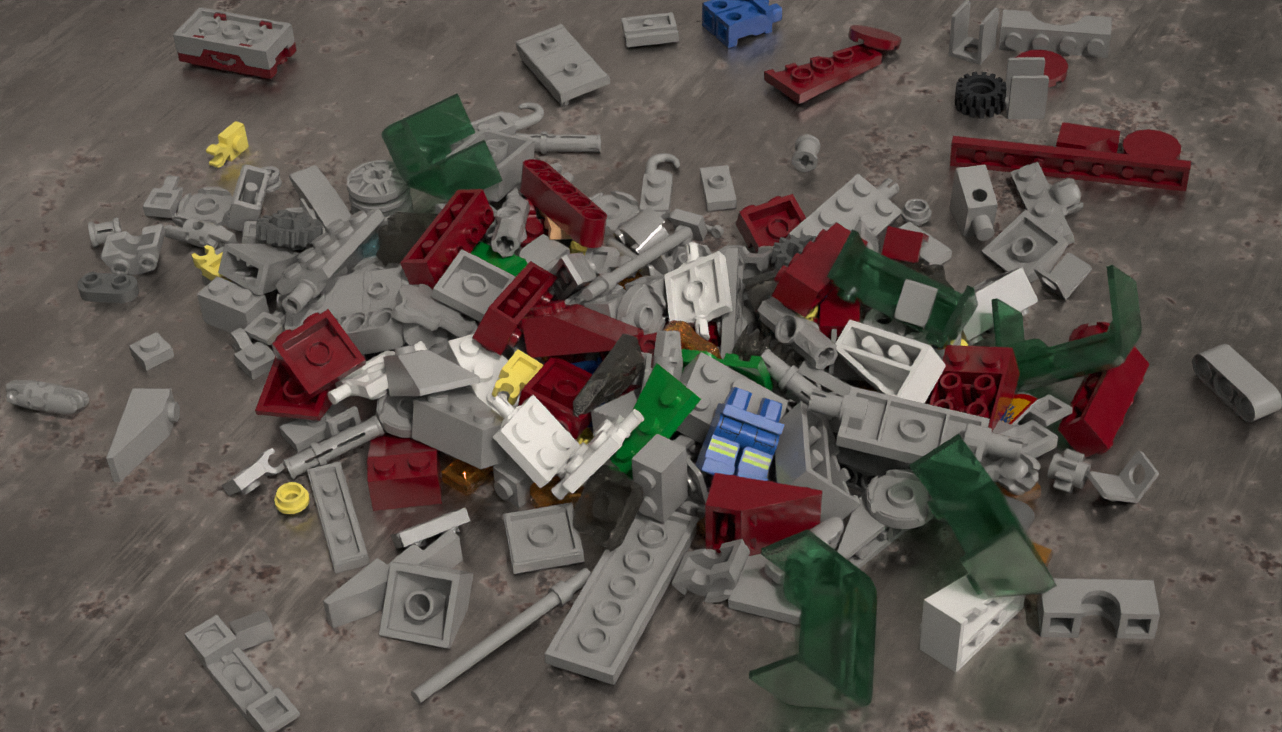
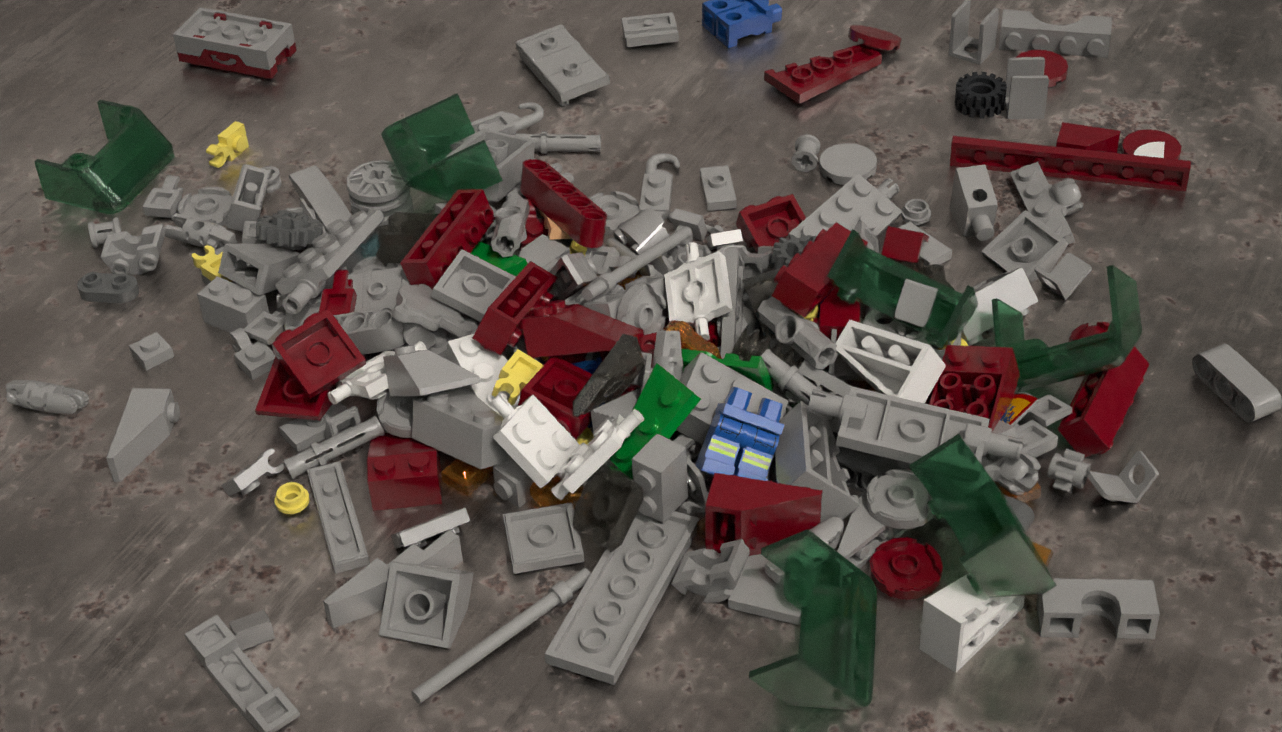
none -> clear green windscreen [34,99,175,214]
none -> dark red plate [319,270,357,316]
none -> white plate [706,229,743,251]
none -> light grey tile [819,143,877,185]
none -> dark red tile [869,537,943,600]
none -> white tile [1134,142,1165,158]

